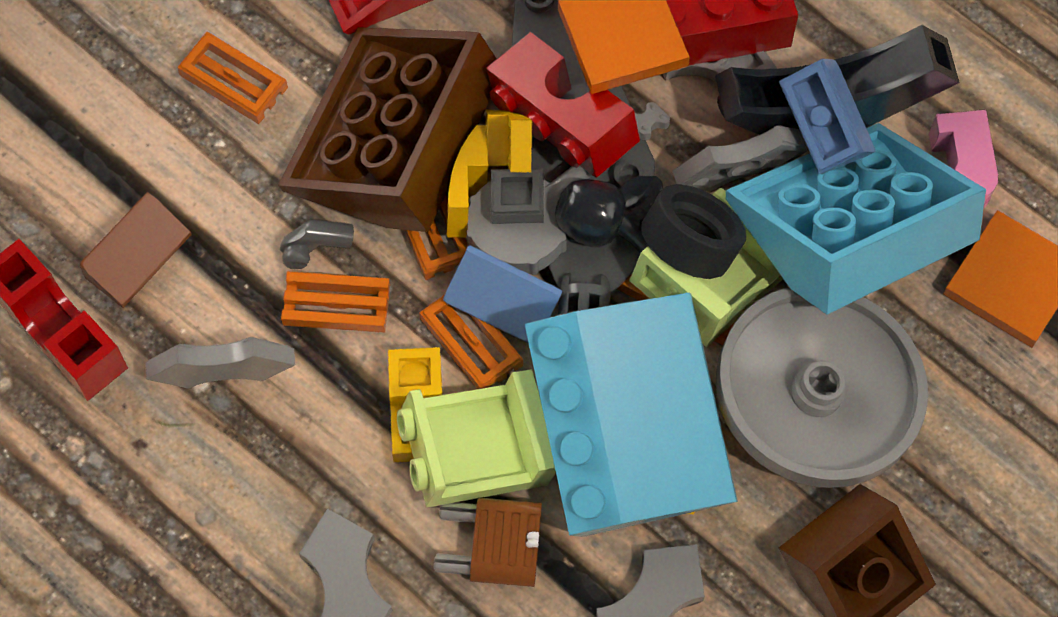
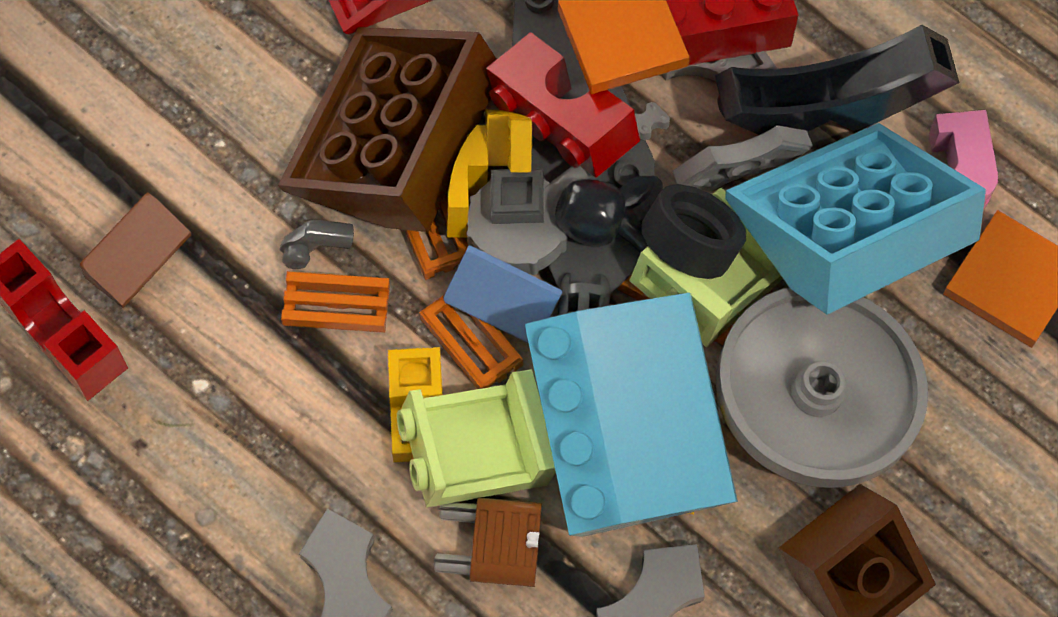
light grey tile [146,337,295,388] -> none
orange tile [177,32,288,124] -> none
medium blue slope [779,58,876,174] -> none

